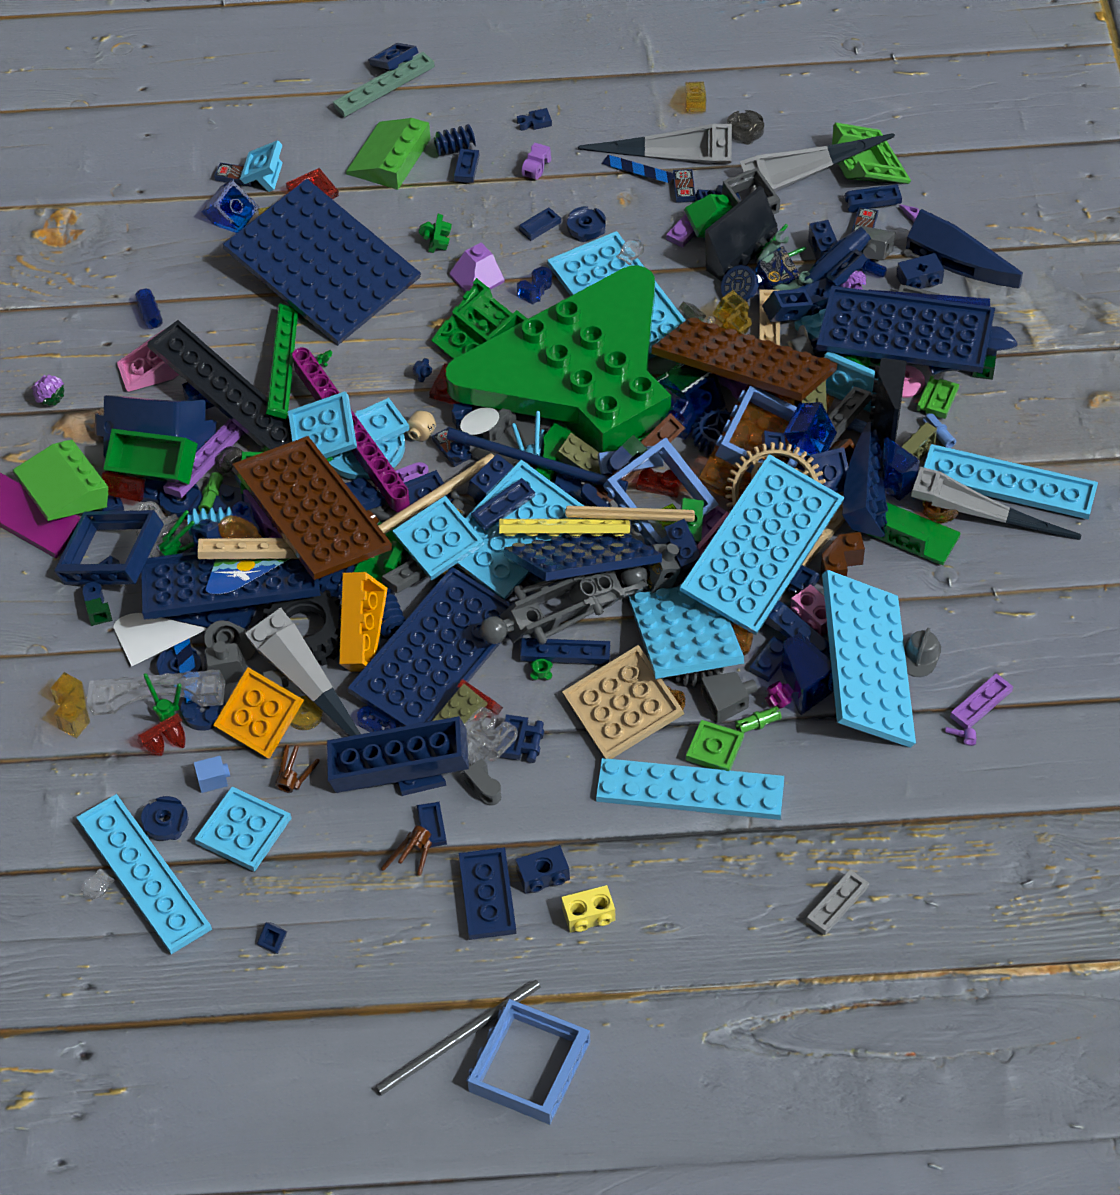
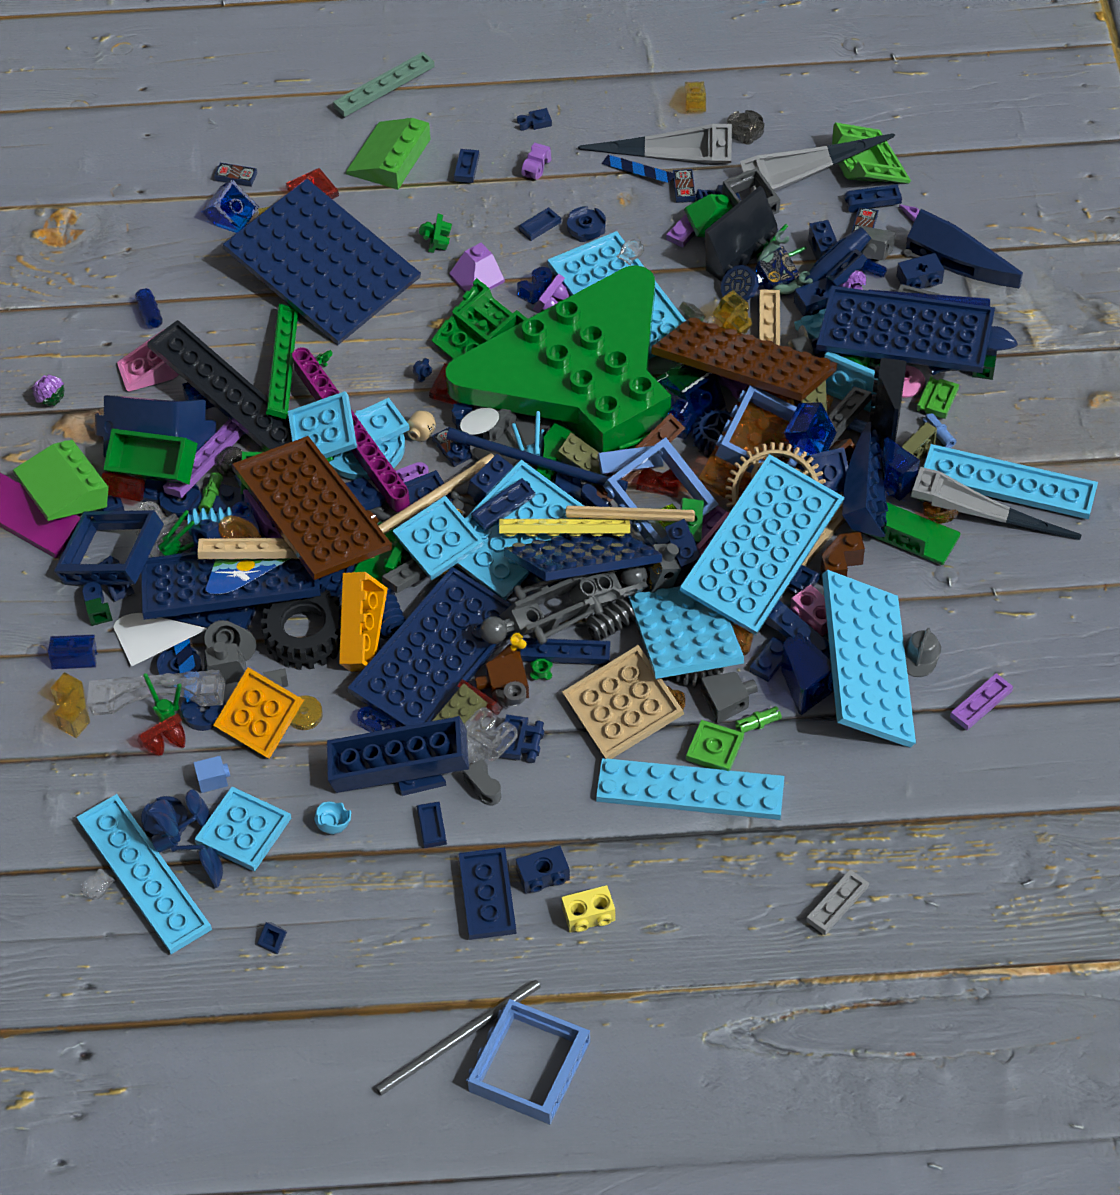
medium azure bracket [240,140,283,192] -> none
light grey plate [245,607,361,736] -> none
reddish brown plant [275,745,320,793] -> none
dark blue plate [368,43,419,70] -> none
reddish brown plant [381,825,432,876] -> none
dark blue piece [434,124,476,156] -> none
leg [606,435,648,474] -> none
dark blue brick [762,289,813,322] -> none
dark blue plate [762,431,786,450] -> none
magenta gear [765,681,794,709] -> none
medium lavender hand [945,727,977,746] -> none
none -> clear blue hinge [48,635,97,669]
none -> dark blue slope [105,584,135,602]
none -> dark blue plant [147,789,223,889]
none -> medium azure hair [315,801,351,834]
none -> reddish brown torso [475,633,529,708]
none -> medium lavender tile [533,274,570,313]
none -> dark grey piece [586,599,636,641]

